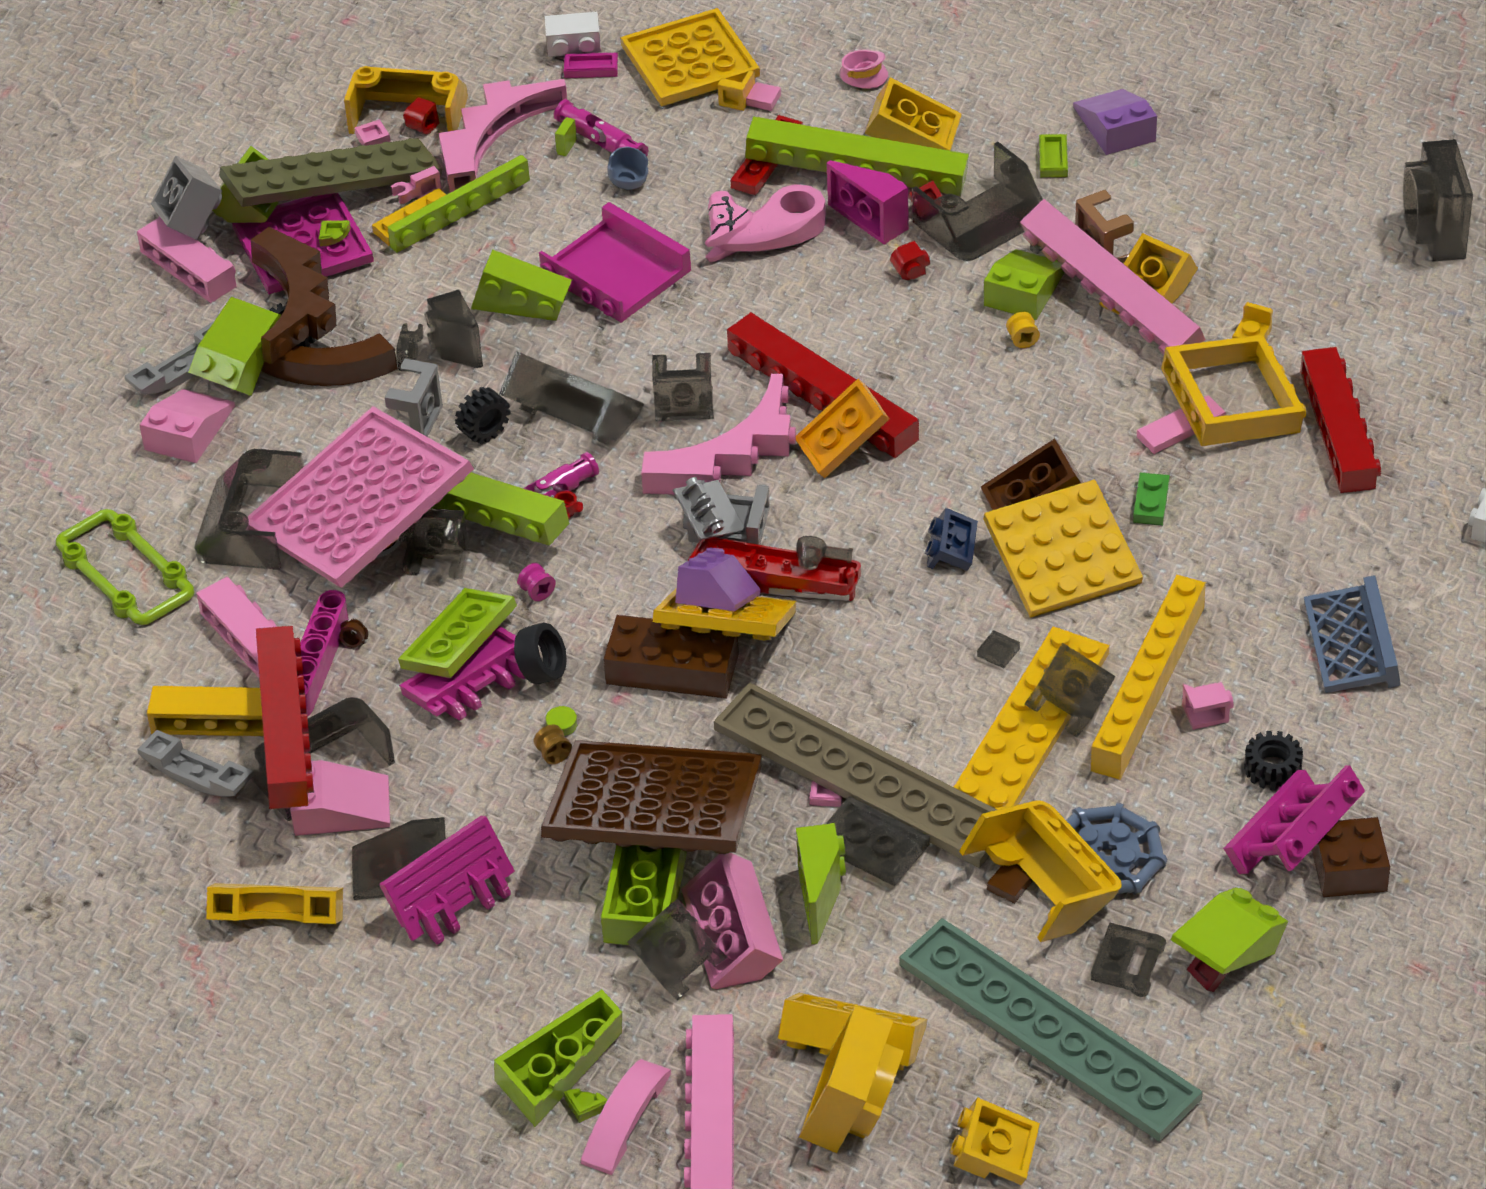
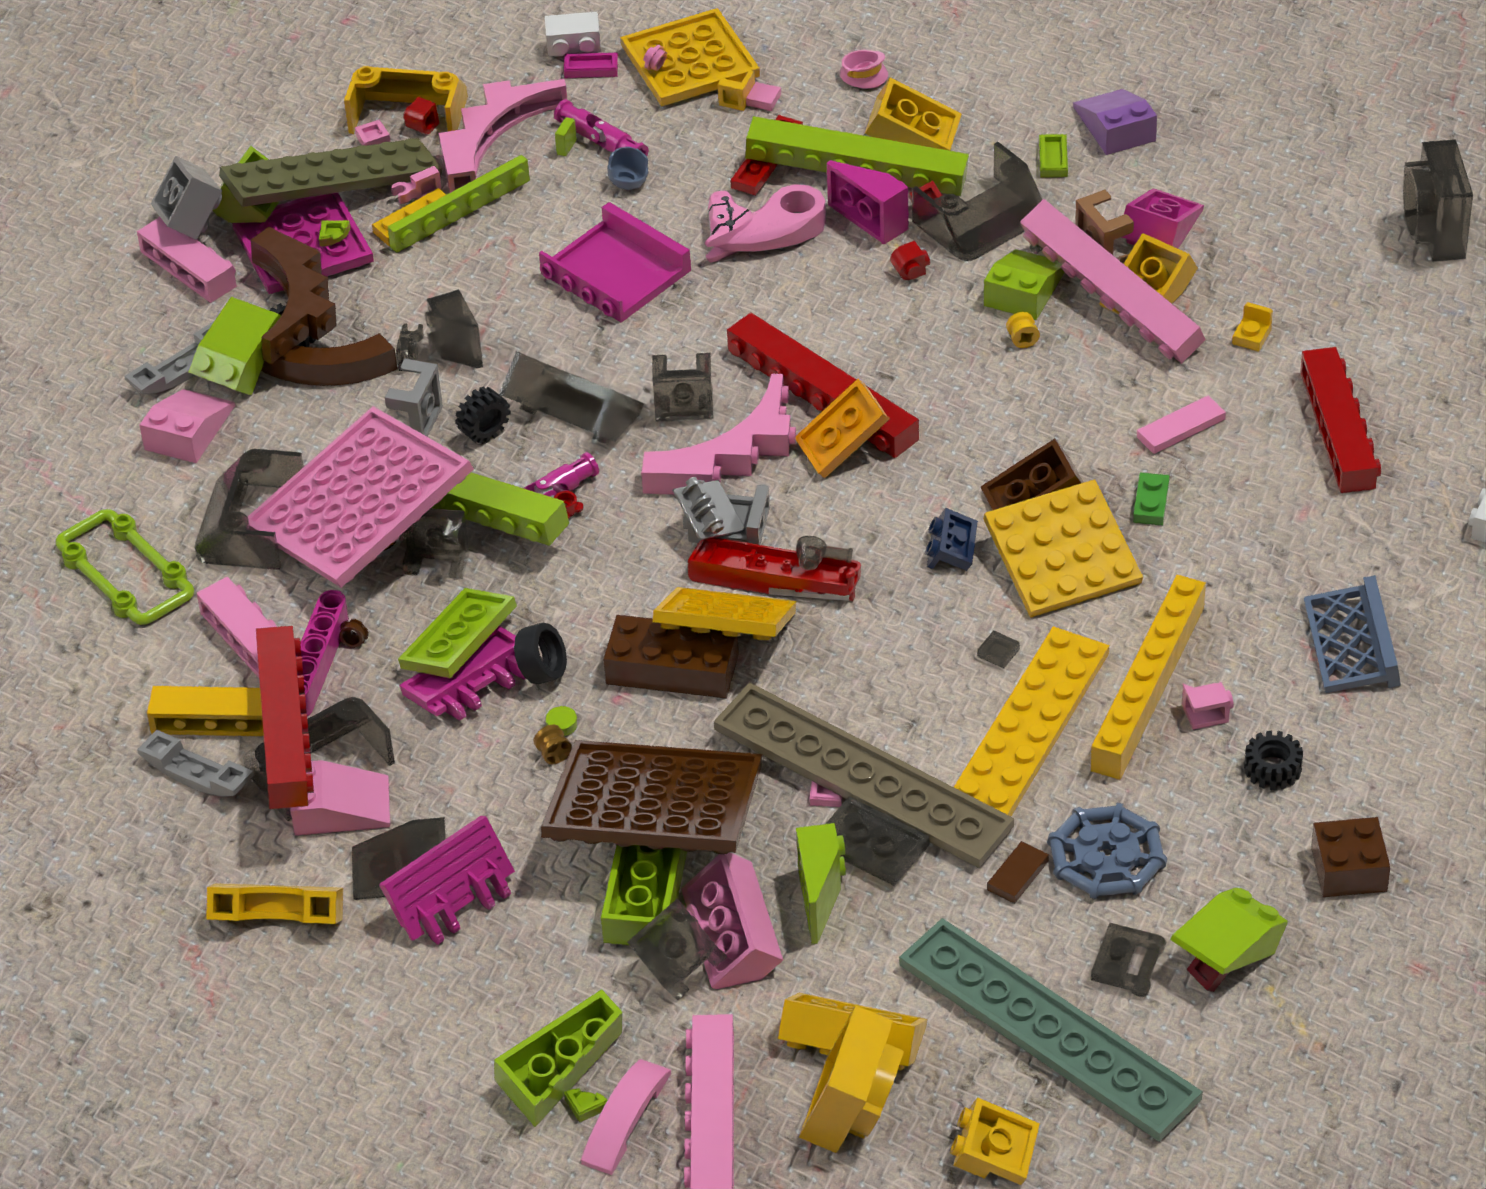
lime wedge [471,249,572,321] -> none
dark pink wheel [517,563,556,601] -> none
medium lavender slope [675,548,760,611] -> none
yellow windscreen [959,800,1122,942] -> none
clear smoke panel [1024,643,1116,738] -> none
yellow window [1161,335,1306,446] -> none
dark pink fence [1223,765,1365,874] -> none
none -> bright pink plate [643,45,667,71]
none -> dark pink slope [1122,188,1204,249]

